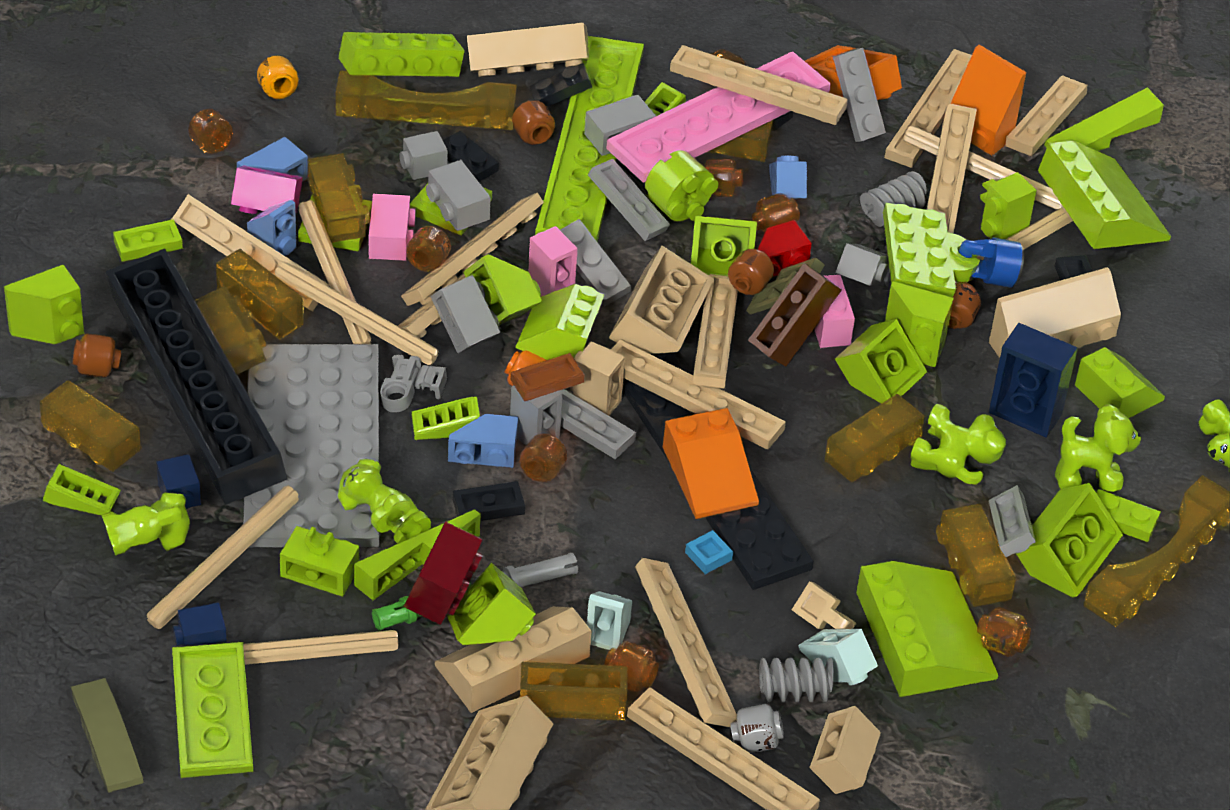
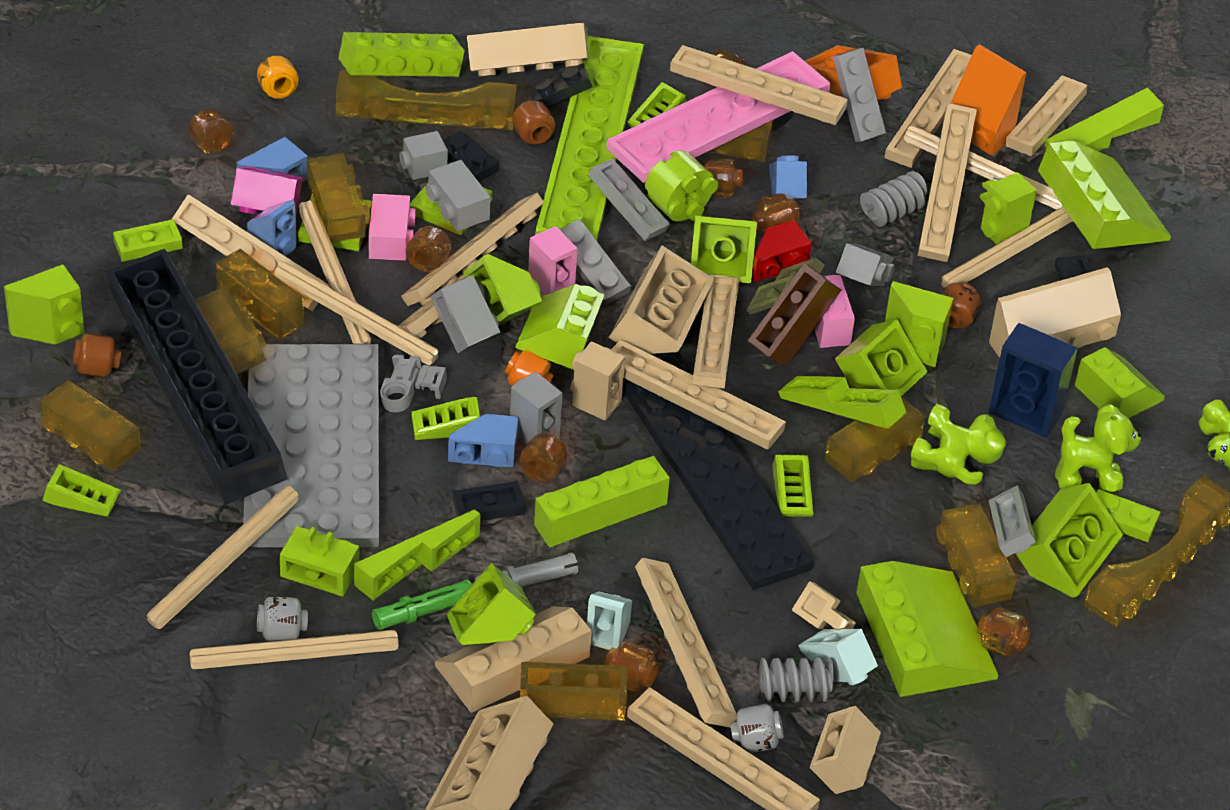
olive slope [71,678,144,793] -> none
lime animal [102,492,190,556] -> none
dark blue brick [156,454,201,509] -> none
lime tile [172,642,253,778] -> none
dark blue brick [173,603,227,647] -> none
lime animal [337,458,431,544] -> none
dark red brick [404,521,483,625] -> none
dark orange tile [510,353,585,402] -> none
light grey plate [560,389,636,459] -> none
light grey brick [584,95,656,156] -> none
orange slope [663,408,759,519] -> none
dark azure plate [685,530,733,574] -> none
dark orange head [728,249,774,295] -> none
lime plate [883,203,1024,298] -> none
none -> light grey head [257,596,308,641]
none -> lime brick [534,456,670,548]
none -> lime slope [772,455,813,517]
none -> lime slope [778,376,907,429]

